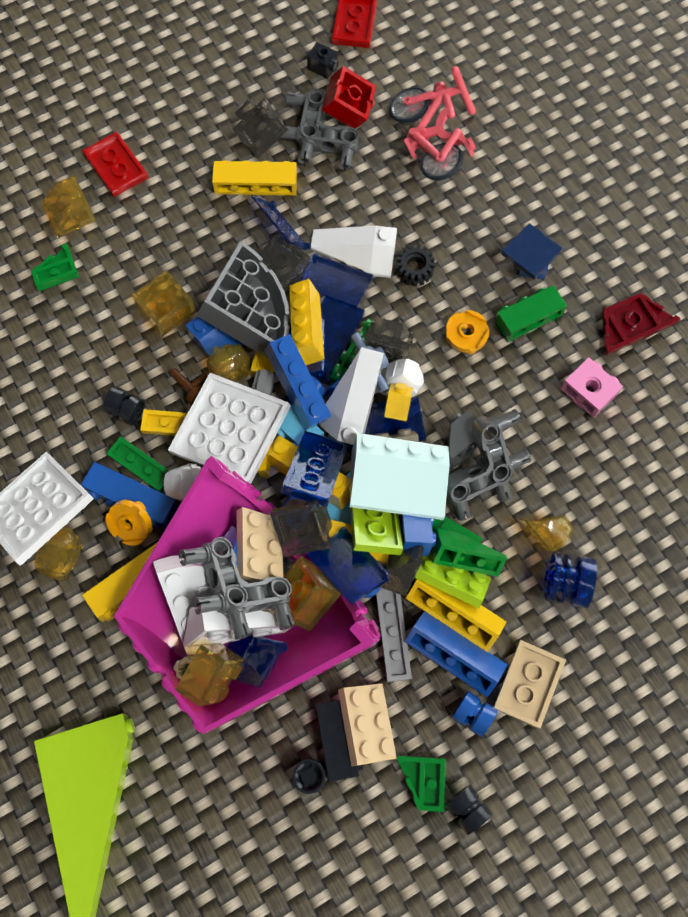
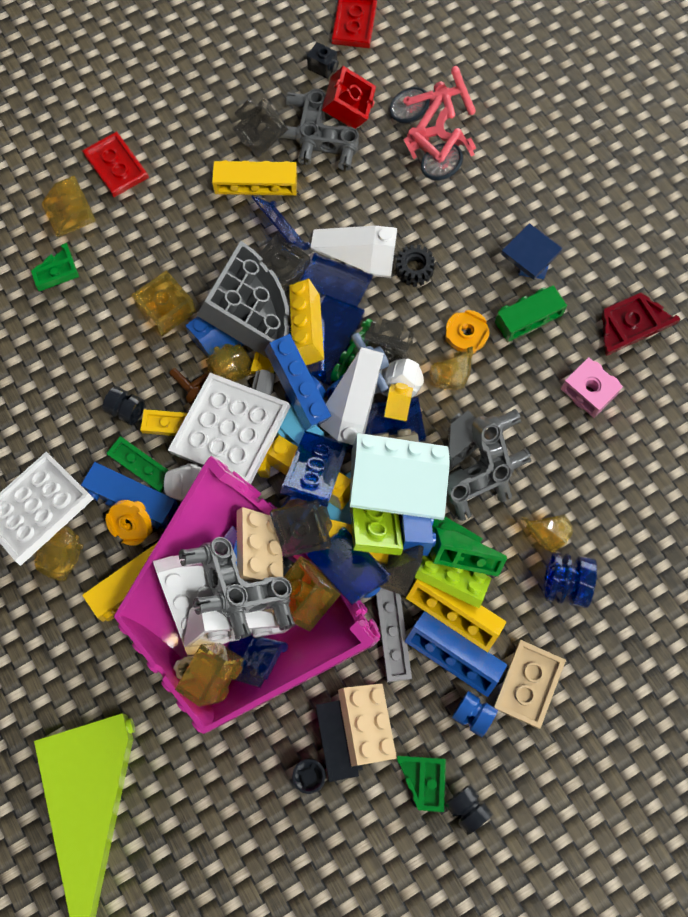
none -> clear yellow helmet [430,346,473,390]

